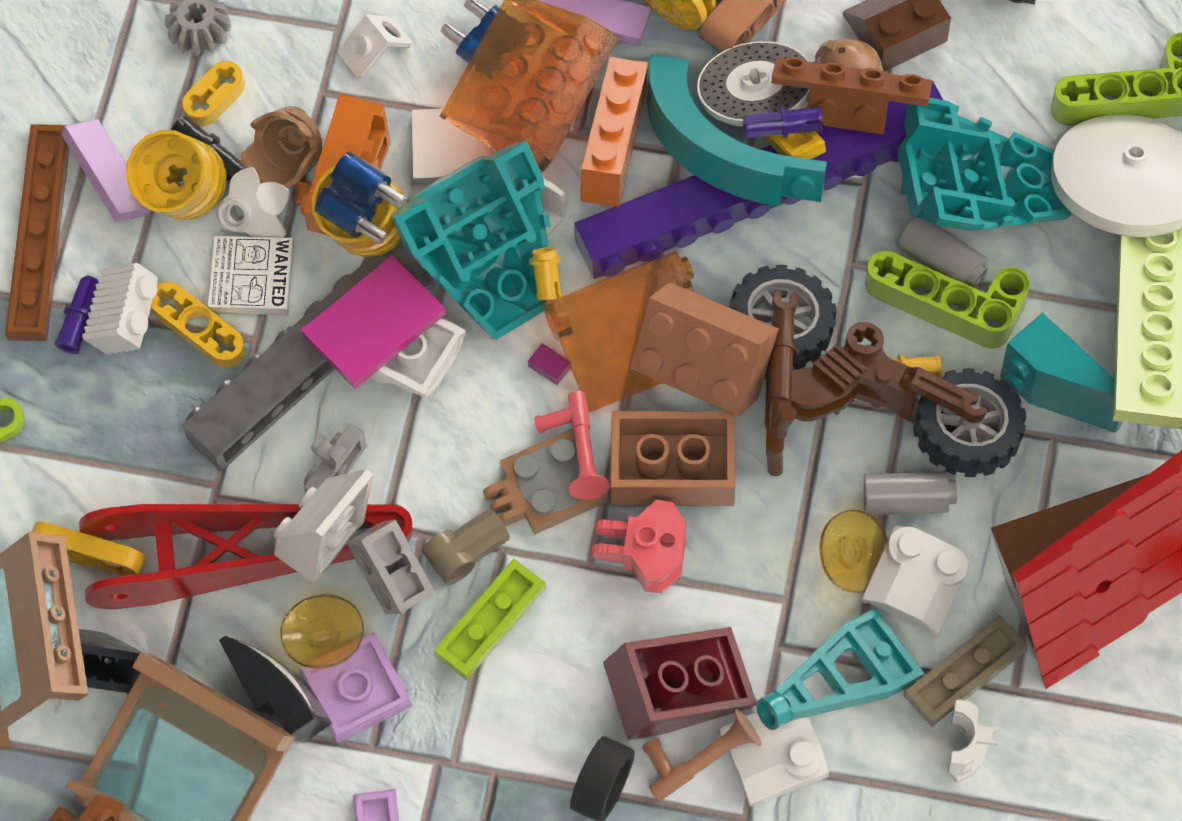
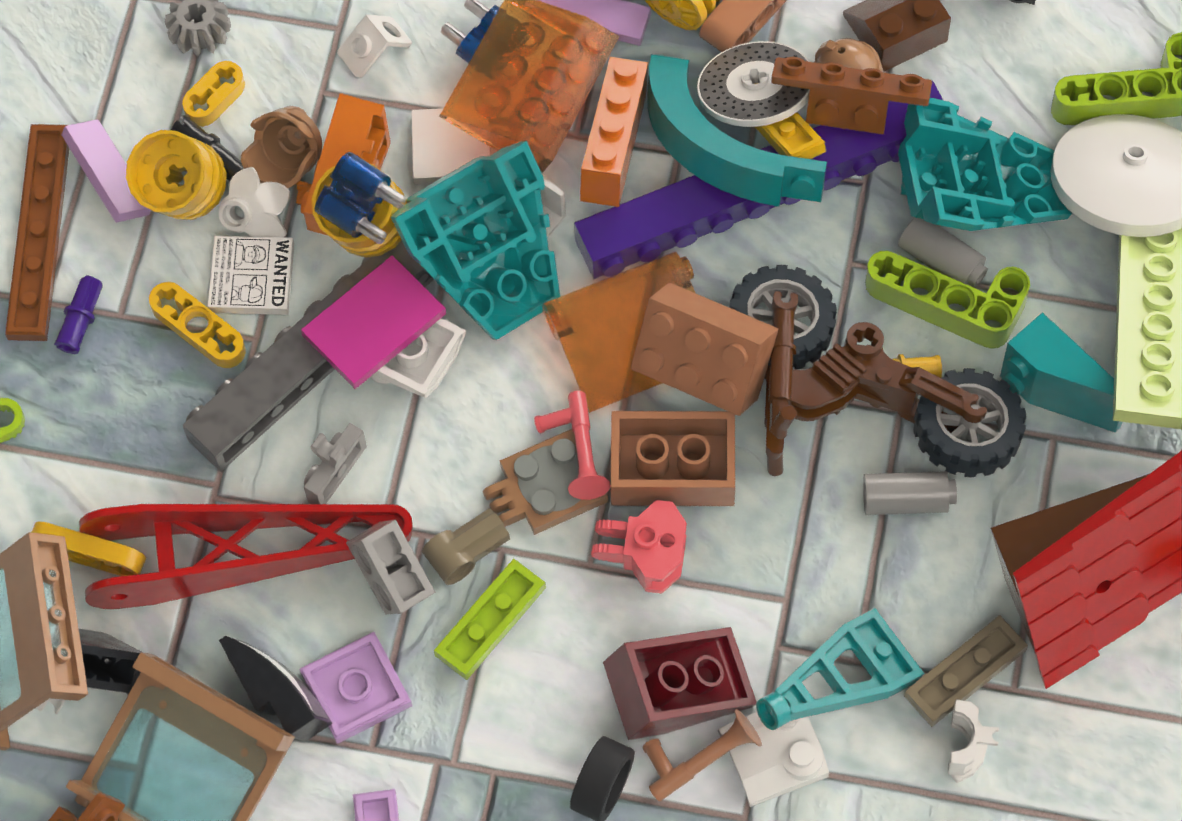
white brick [82,263,158,355] -> none
white slope [273,469,373,583] -> none
clear yellow dish [280,594,364,669] -> none
magenta piece [528,343,571,385] -> none
yellow pin [529,247,562,300] -> none
dark purple axle [743,106,823,138] -> none
clear yellow dish [819,510,888,593] -> none
white slope [861,525,971,637] -> none

